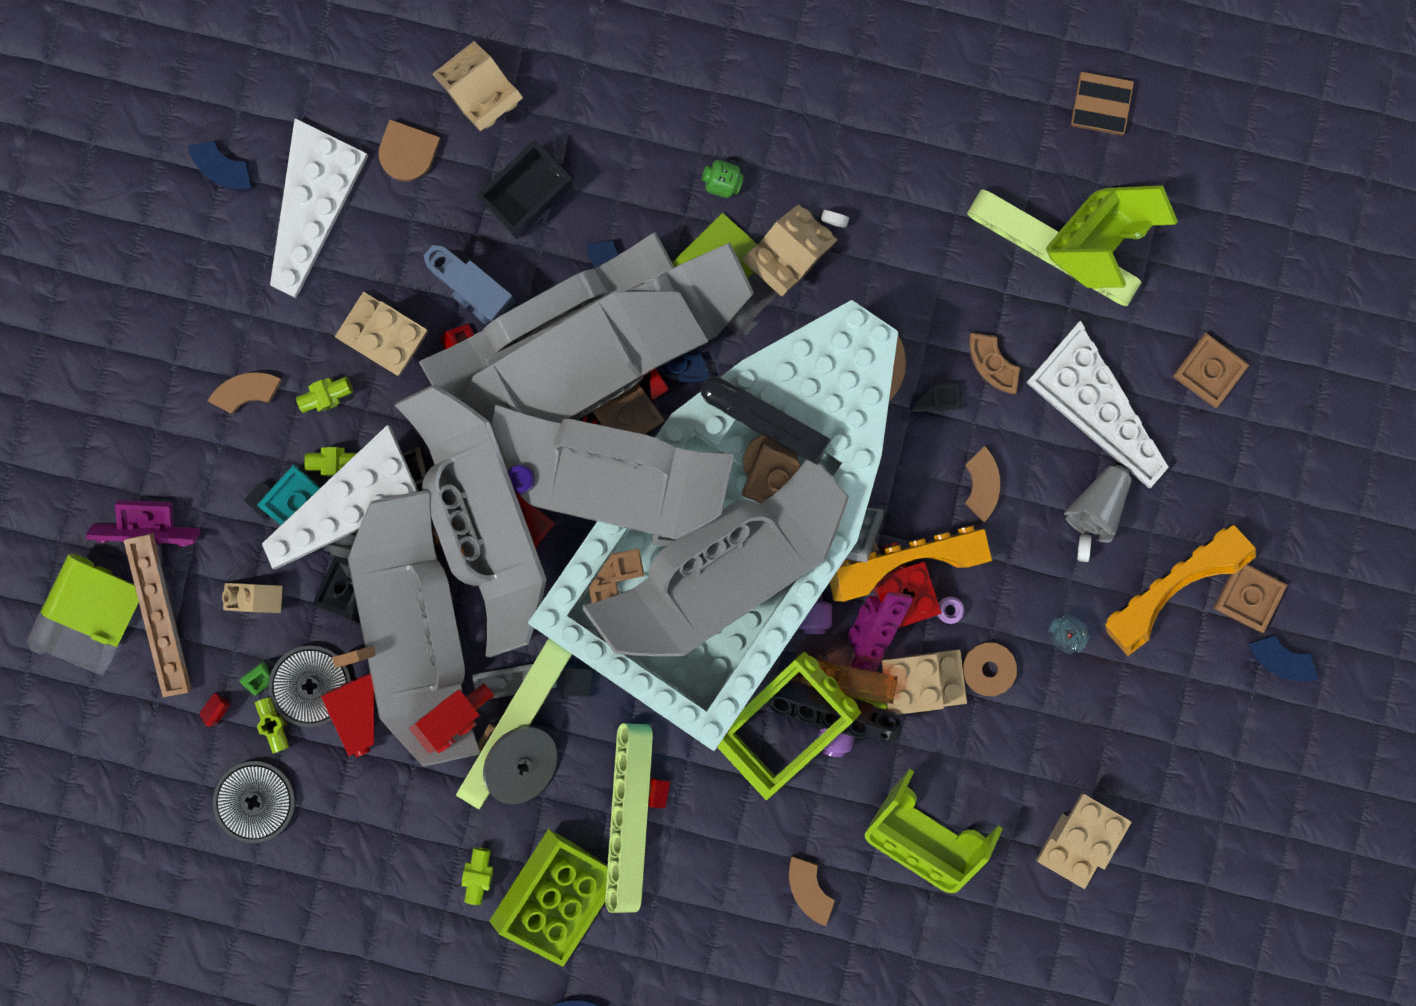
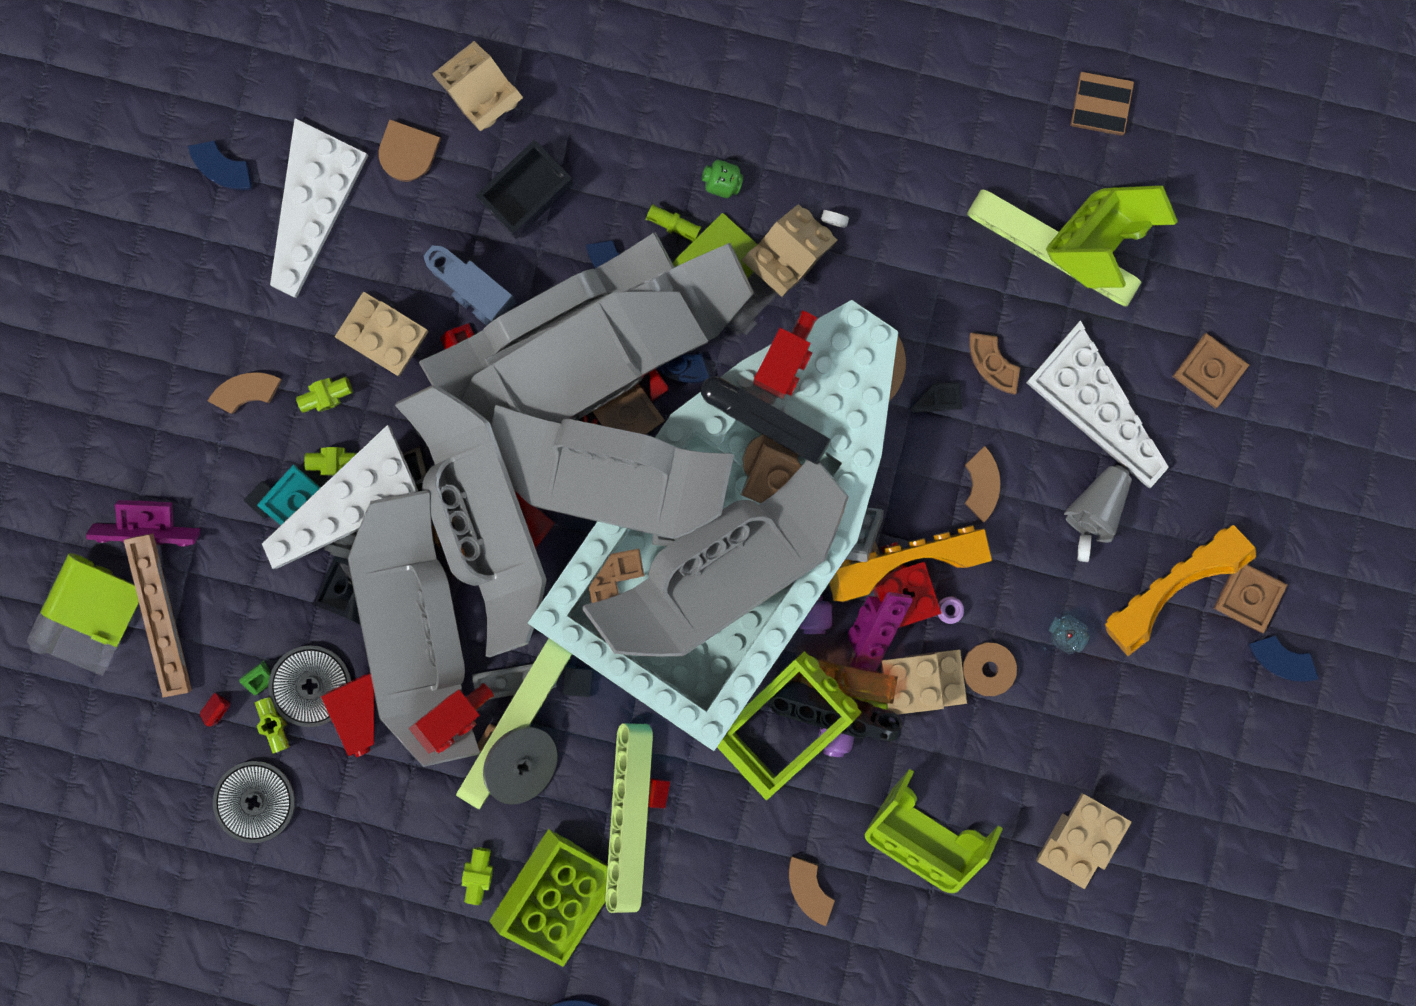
tan slope [222,583,282,613] -> none
medium nougat tile [332,646,376,668] -> none
dark purple tile [508,465,535,493] -> none
none -> lime pin [645,204,701,242]
none -> red brick [753,310,818,400]

